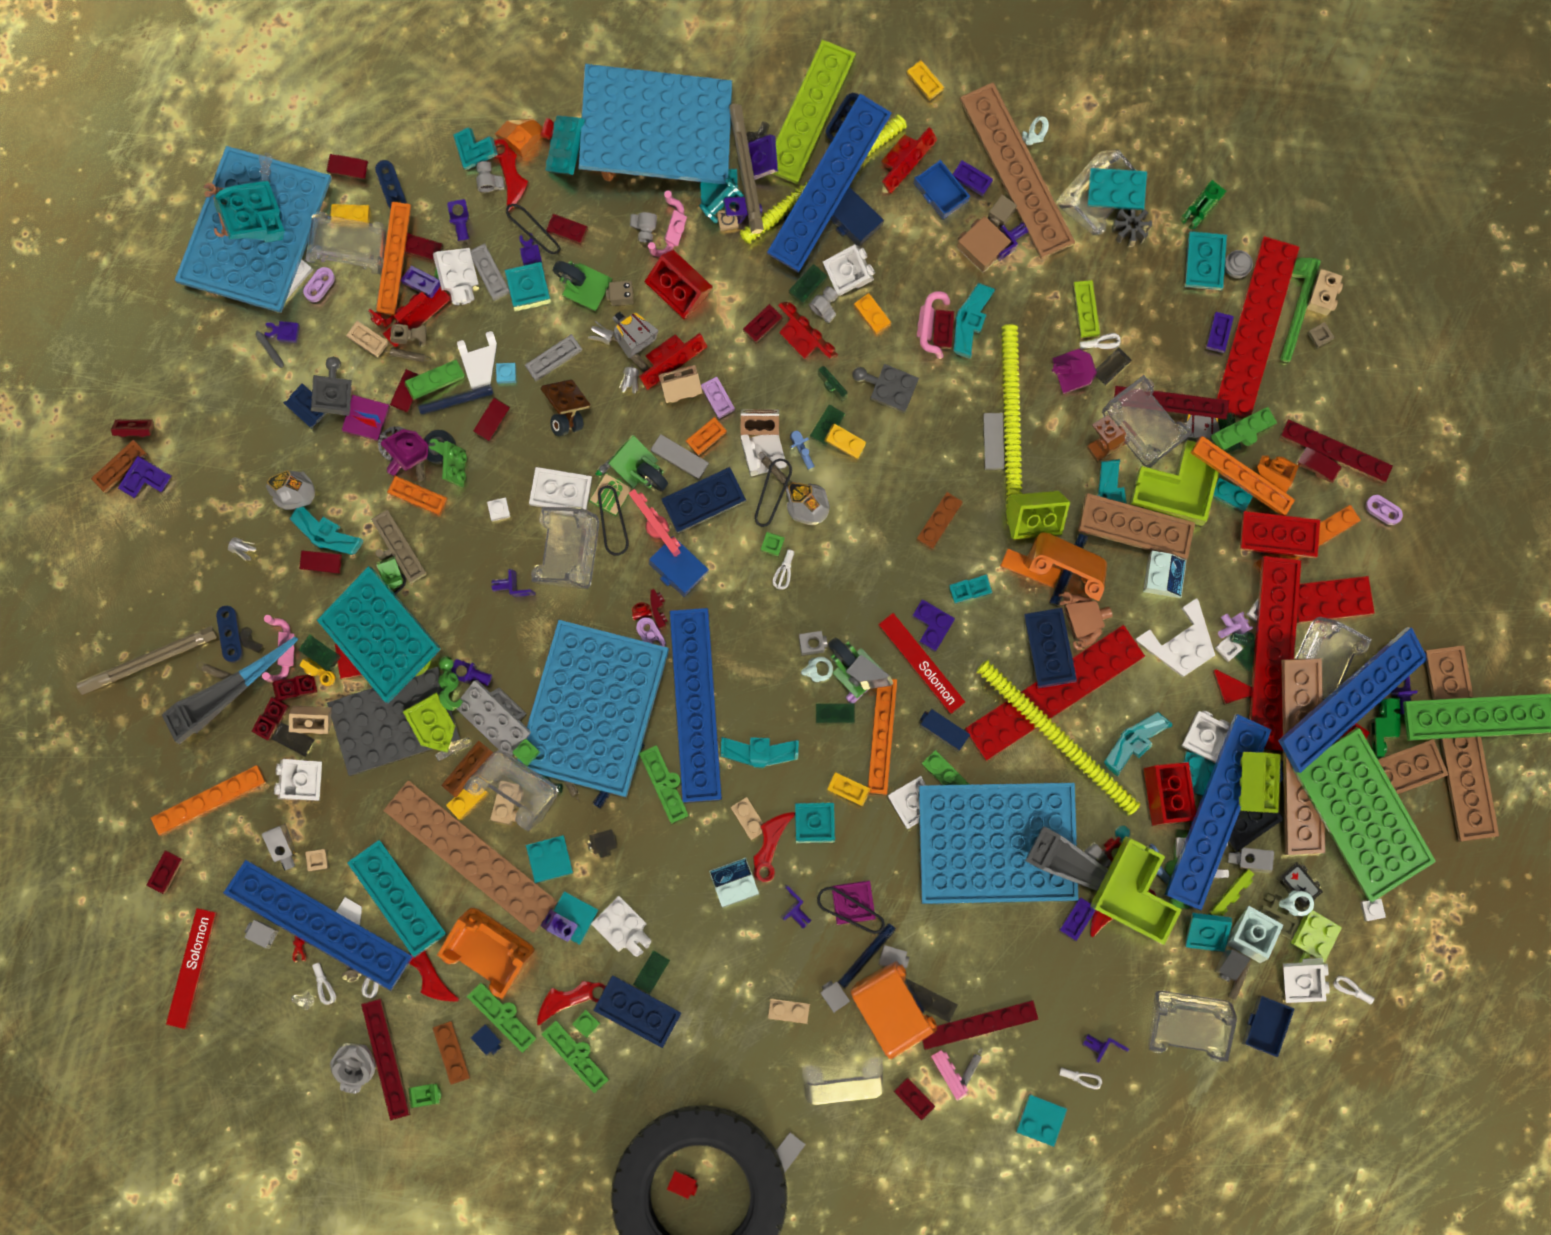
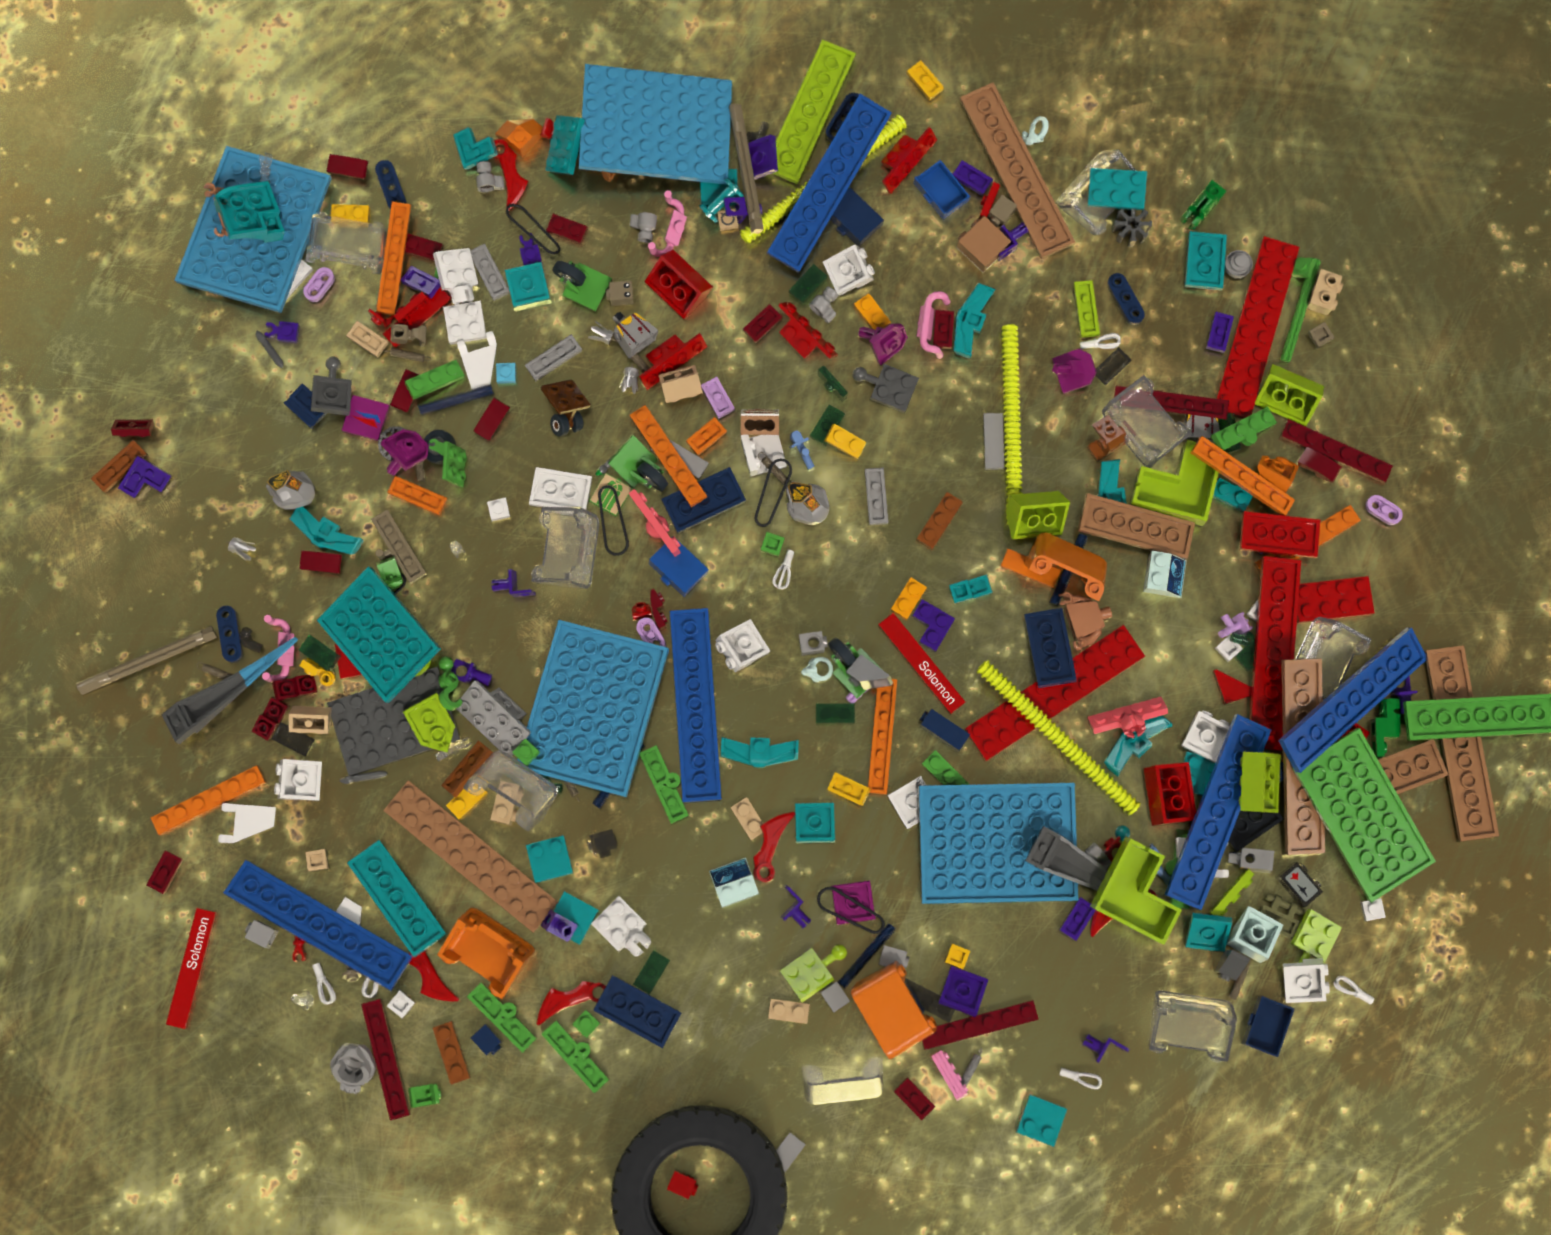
light grey torso [262,823,296,871] -> none
dark purple bracket [447,199,470,241] -> none
white wing [1135,598,1215,677] -> none
light aqua piece [1279,890,1314,916] -> none
none -> white flag [218,803,276,844]
none -> dark grey piece [340,771,388,784]
none -> white plate [387,990,416,1018]
none -> white plate [443,301,487,345]
none -> clear piece [449,541,465,558]
none -> orange plate [630,405,707,508]
none -> white plate [715,619,770,673]
none -> lime plate [780,944,847,1003]
none -> magenta piece [858,323,908,365]
none -> light grey tile [865,467,888,526]
none -> light orange plate [891,577,927,620]
none -> dark purple plate [939,966,989,1017]
none -> yellow plate [945,944,970,969]
none -> red plate [979,182,1000,220]
none -> coral plate [1088,697,1168,738]
none -> dark blue plate [1107,273,1145,325]
none -> lime slope [1255,364,1325,426]

